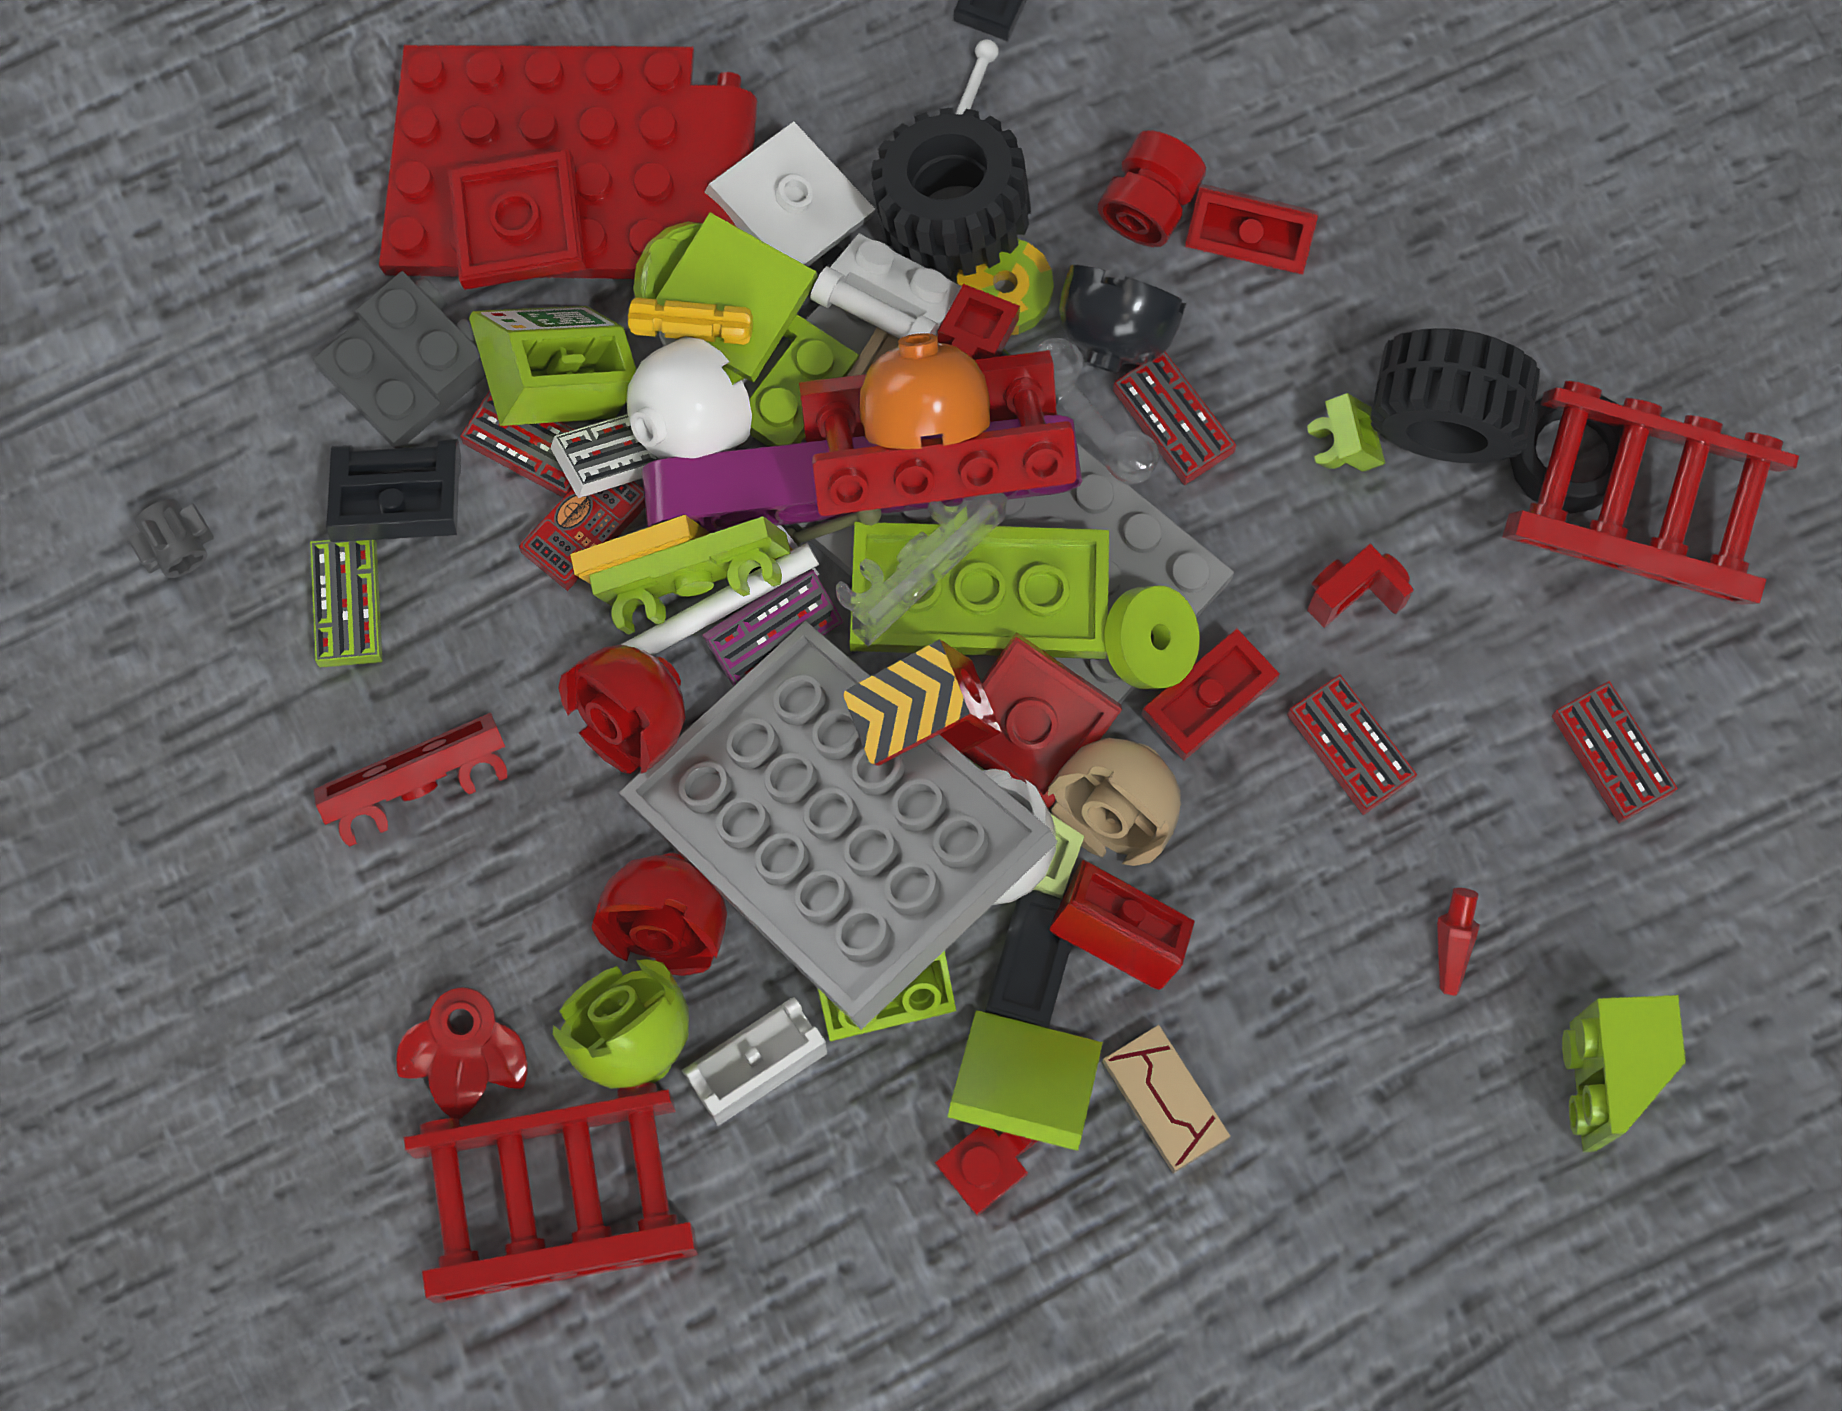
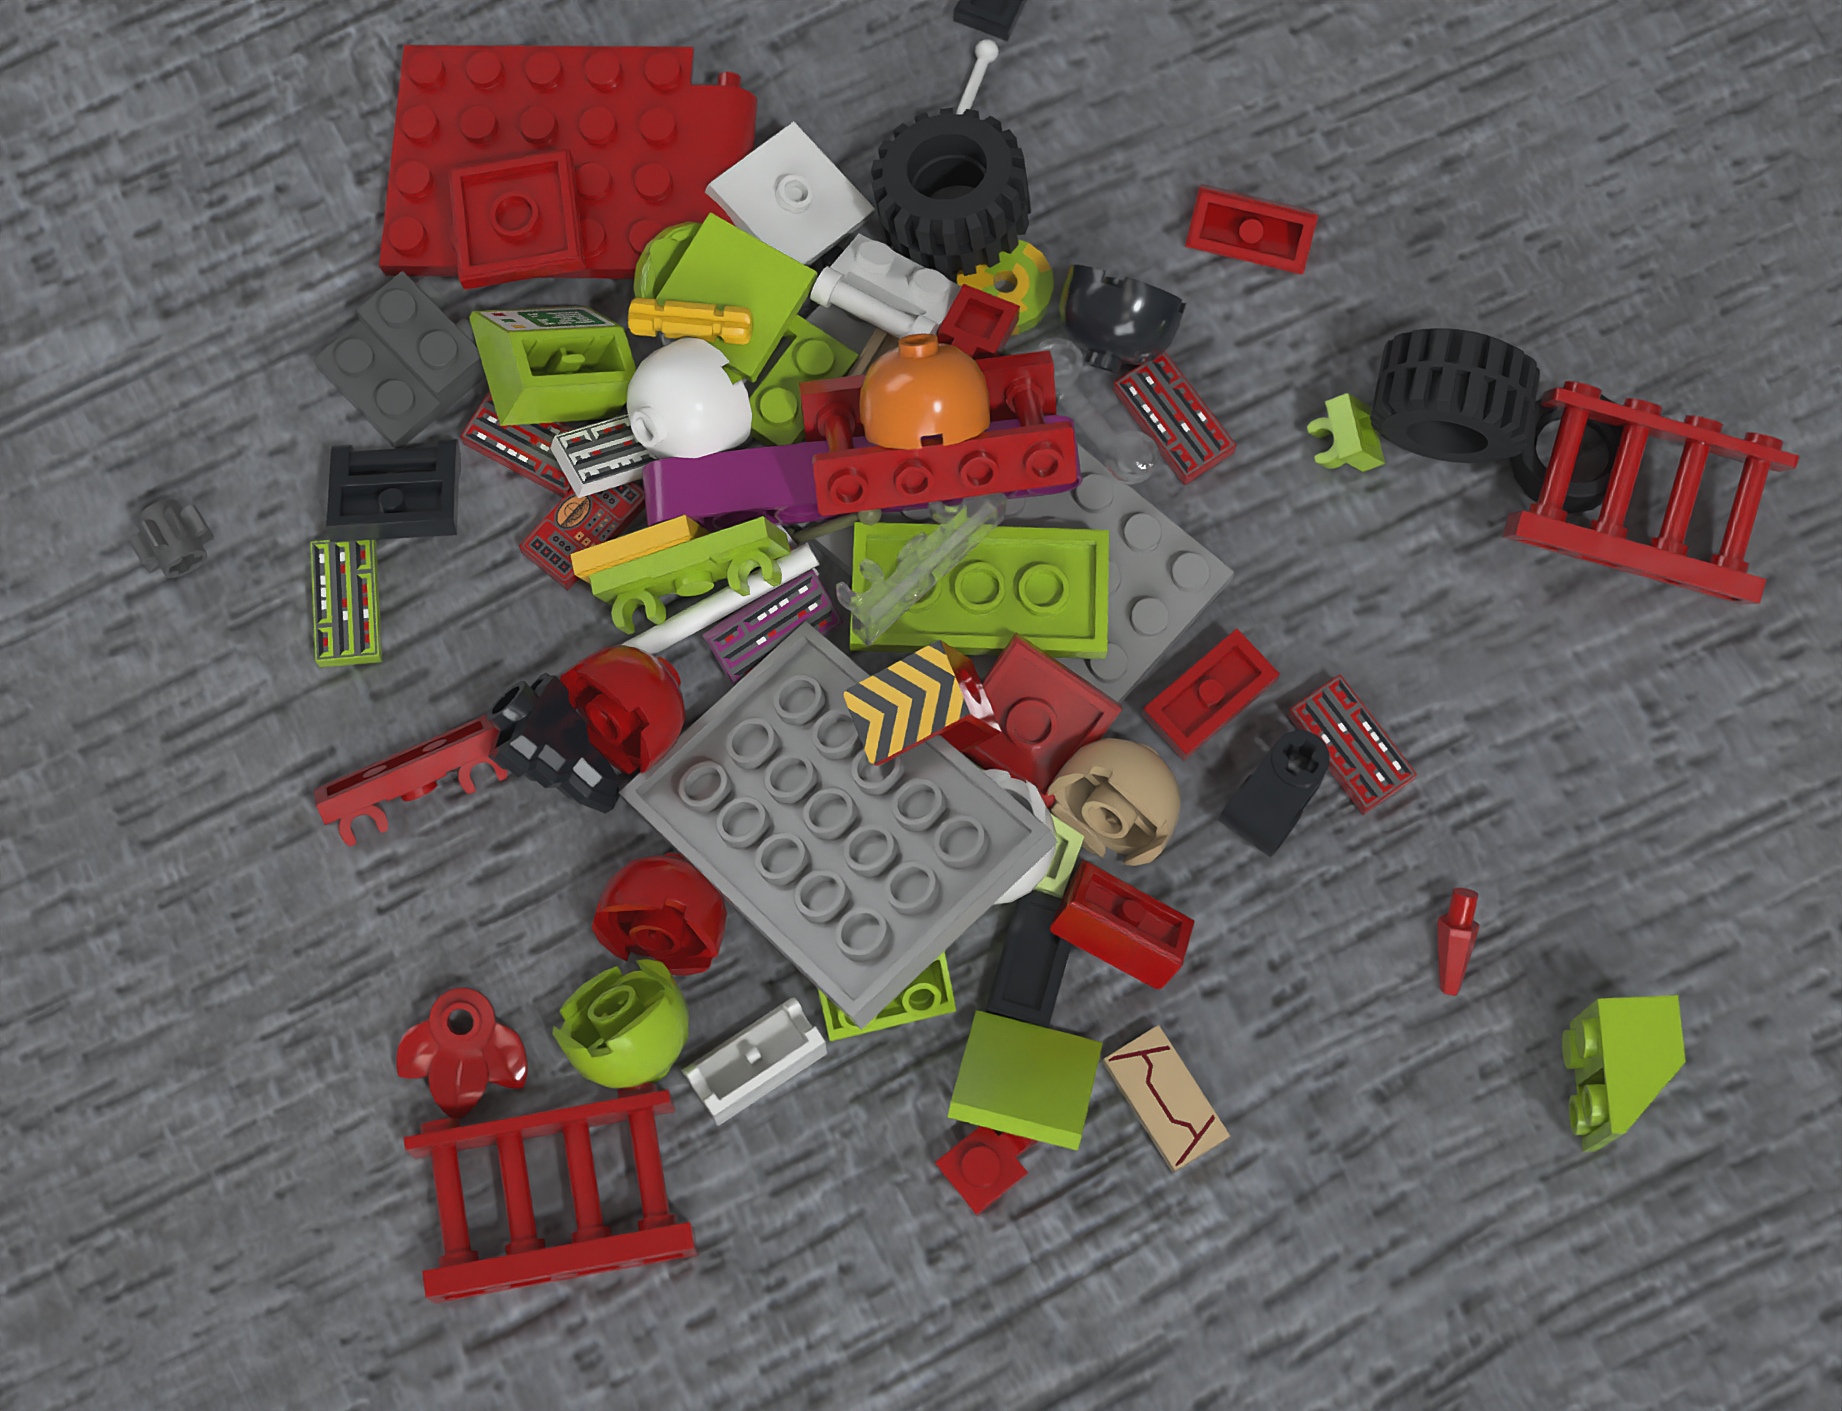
red wheel [1097,130,1206,247] -> none
lime piece [1104,586,1200,689] -> none
red bracket [1307,543,1413,628] -> none
tile [1551,681,1678,824] -> none
none -> black rock [486,673,620,814]
none -> black piece [1218,730,1330,858]

